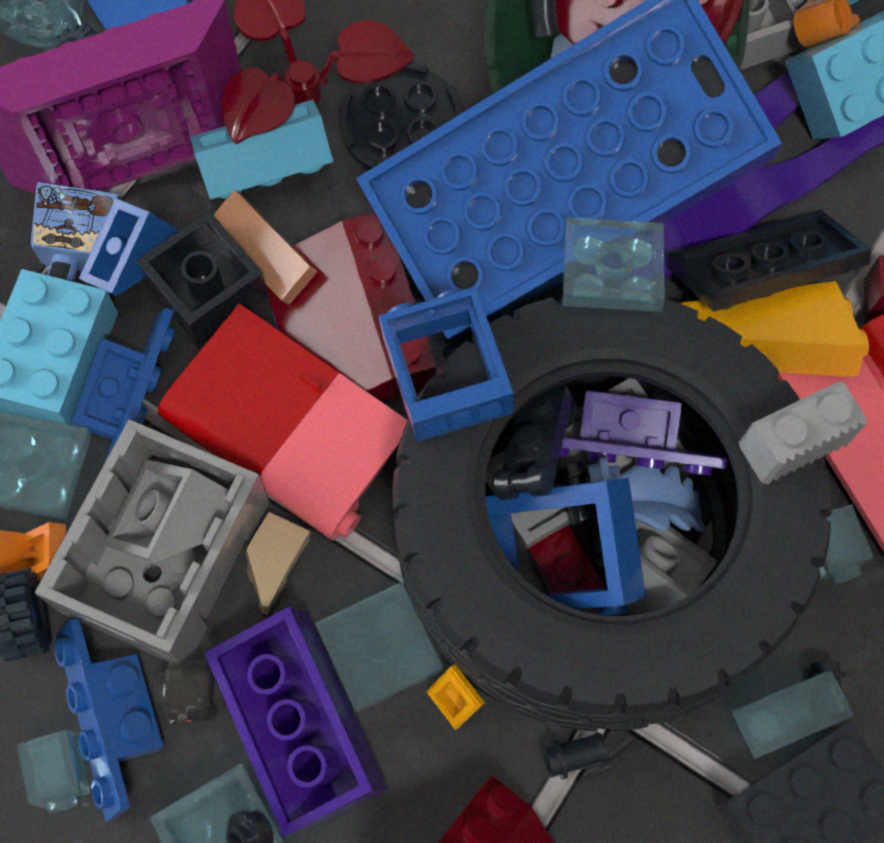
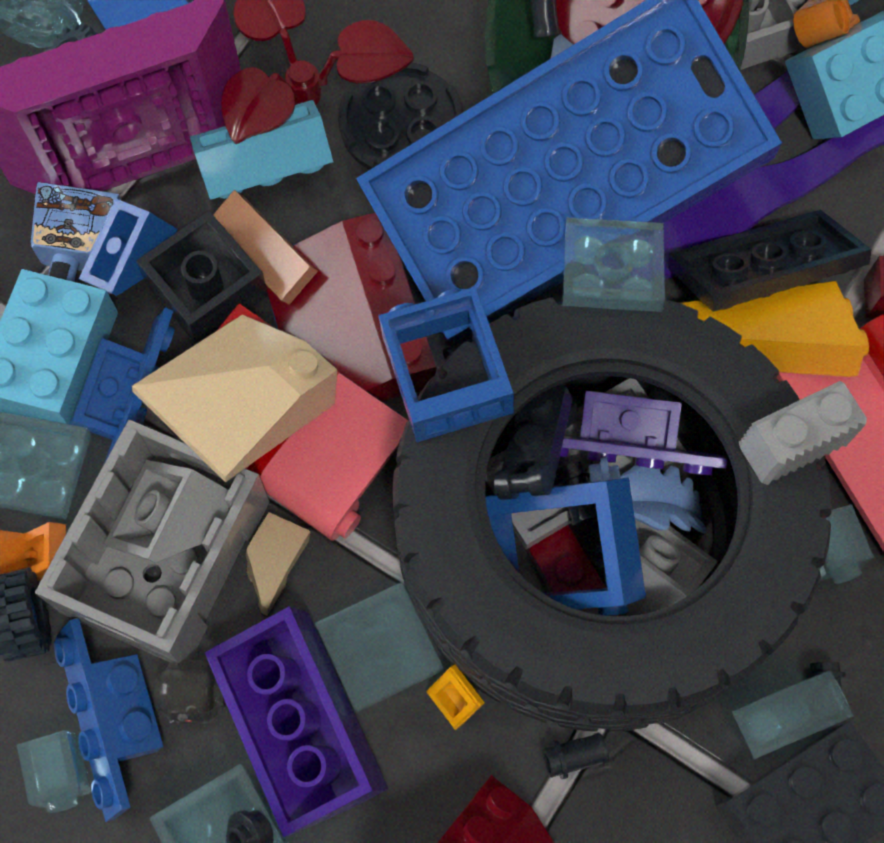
none -> tan slope [132,315,337,482]

